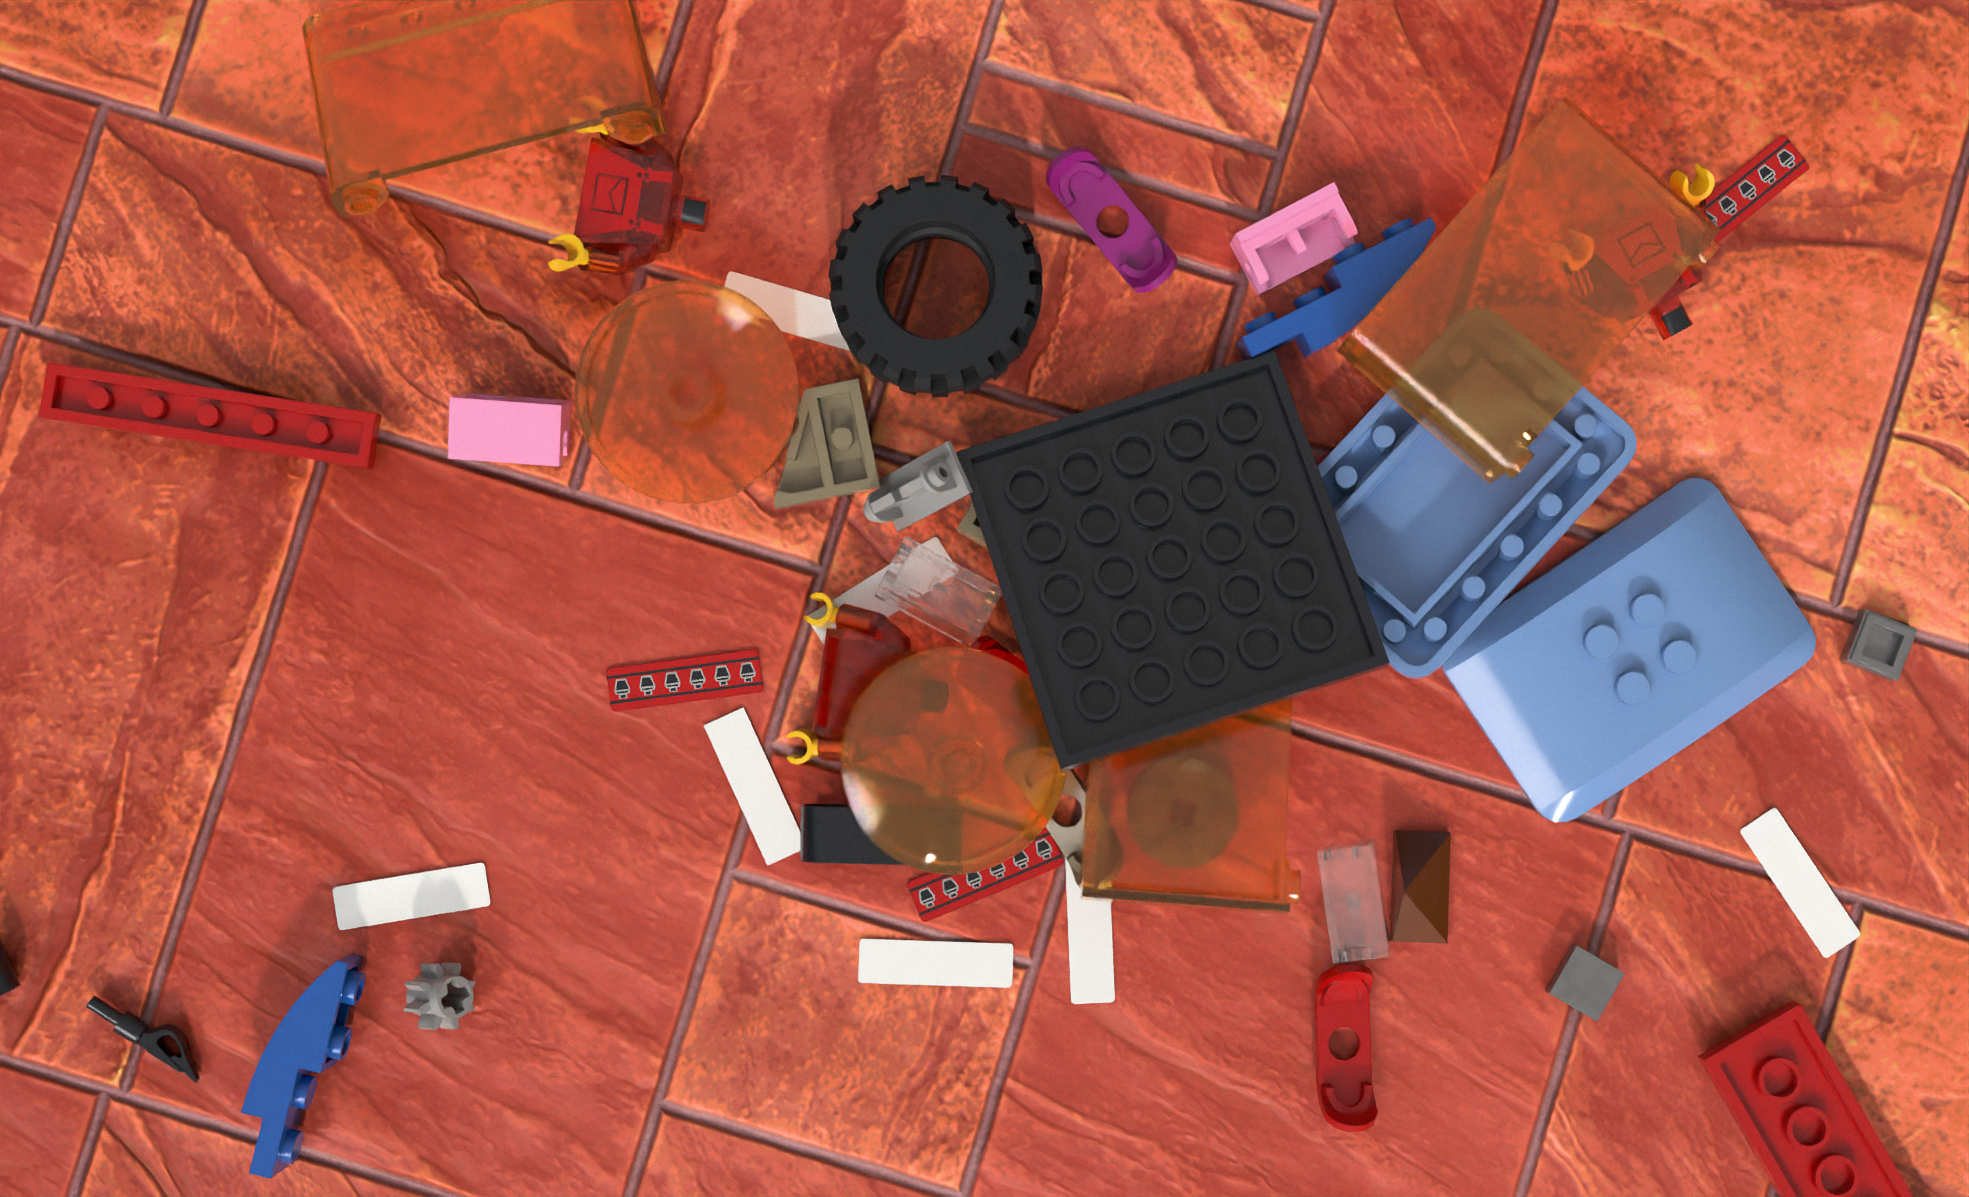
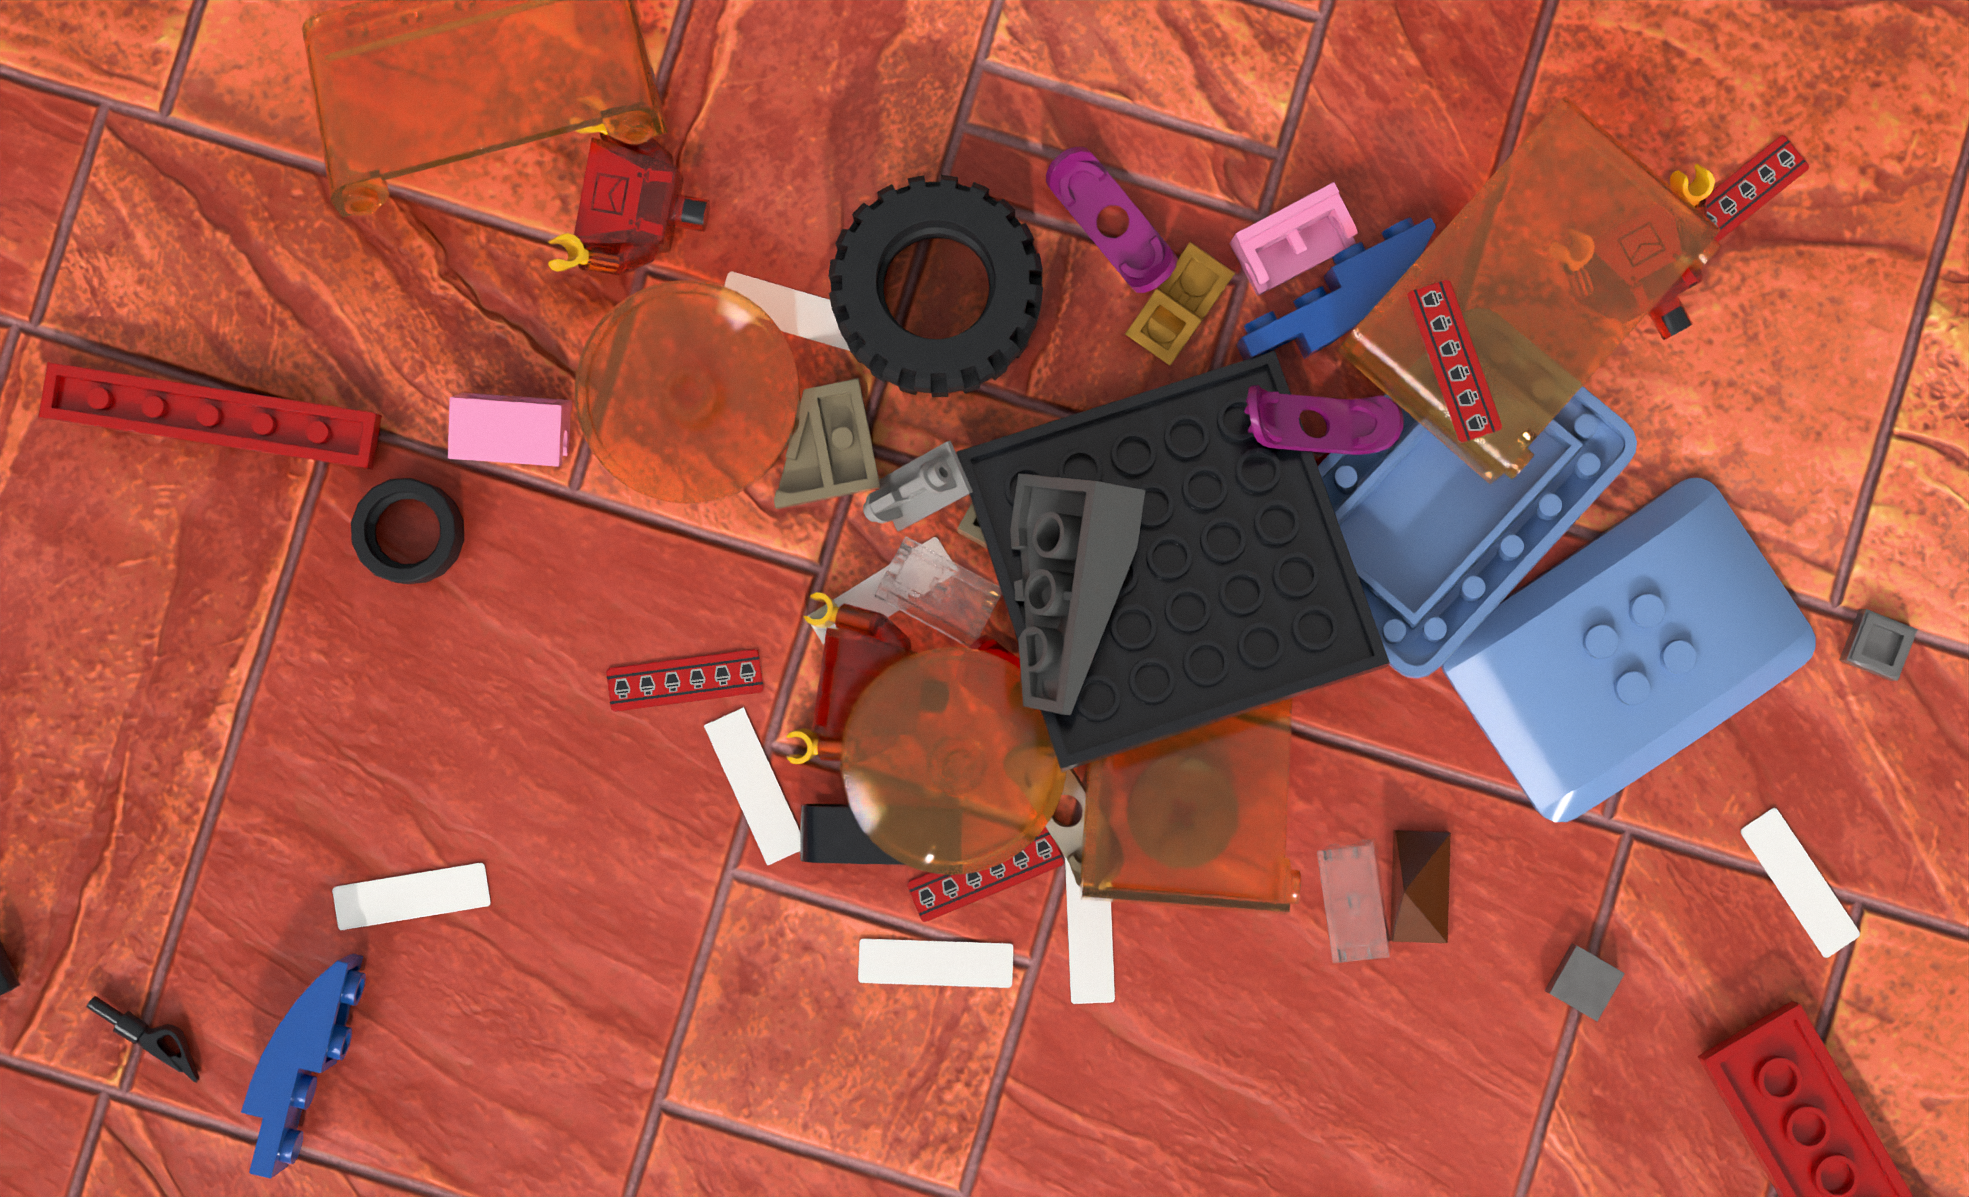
light grey gear [403,962,476,1030] -> none
red piece [1314,964,1378,1132] -> none
none -> black tyre [351,478,464,584]
none -> dark grey wedge [1010,474,1146,715]
none -> pearl gold slope [1125,242,1235,365]
none -> magenta piece [1244,385,1404,455]
none -> red sticker [1407,280,1502,443]

